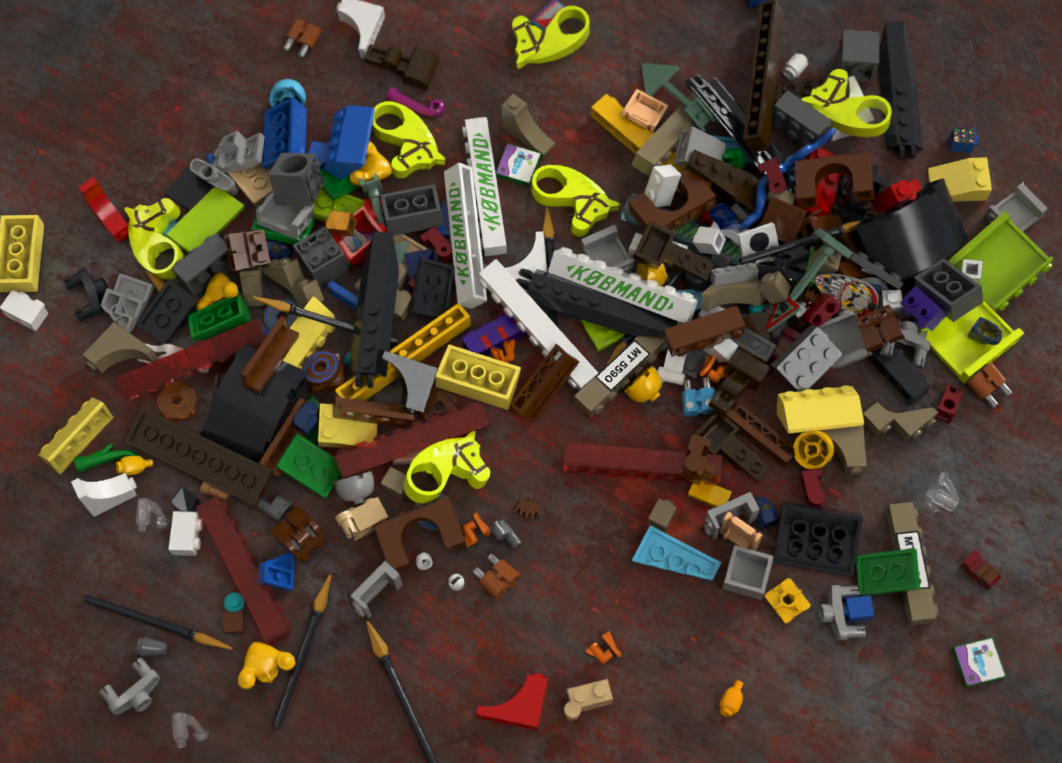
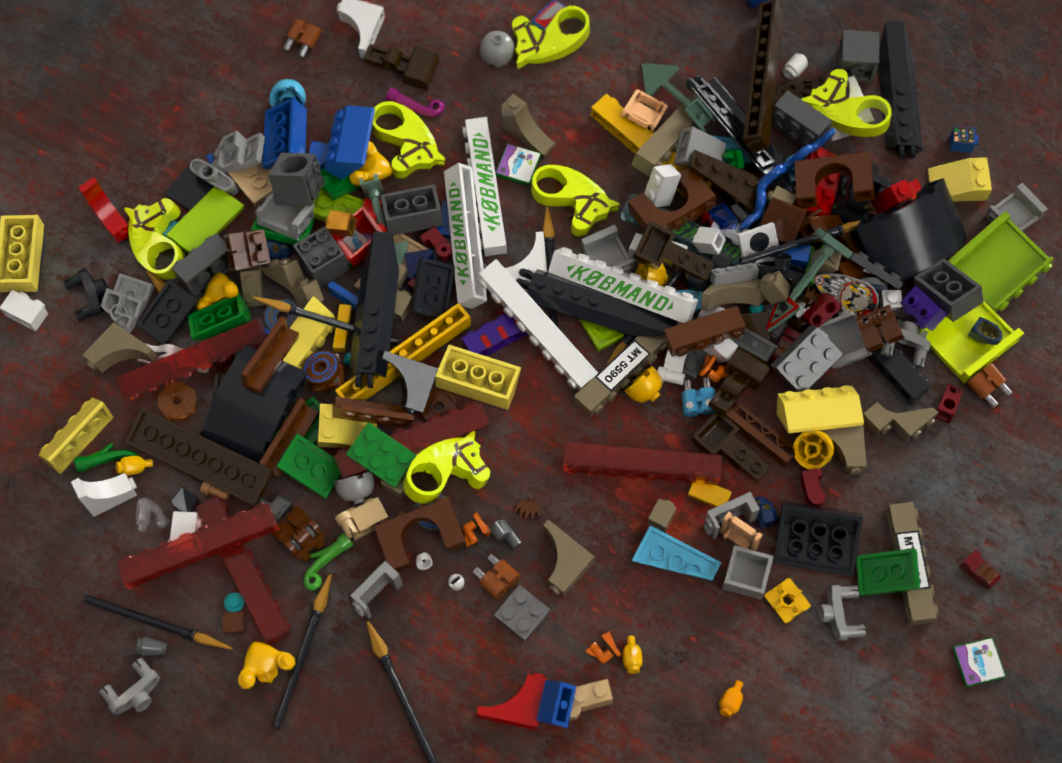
clear plant [171,712,209,748] -> none
blue wing [259,553,295,591] -> none
dark blue rock [292,401,319,436] -> none
orange piece [490,339,515,363] -> none
reddish brown fence [510,344,580,423] -> none
reddish brown hips [682,434,717,485] -> none
dark red leg [758,158,787,195] -> none
blue brick [843,596,874,623] -> none
clear plant [926,472,959,512] -> none
white brick [962,259,983,285] -> none
none -> clear red brick [117,503,280,589]
none -> bright green plant [303,533,354,590]
none -> yellow piece [333,304,353,353]
none -> green plate [346,422,417,489]
none -> light grey cylinder [479,30,515,67]
none -> flat silver plate [494,585,551,642]
none -> blue brick [536,680,577,728]
none -> dark tan arch [543,519,595,597]
none -> yellow plant [623,636,642,674]
none -> blue brick [782,241,811,269]

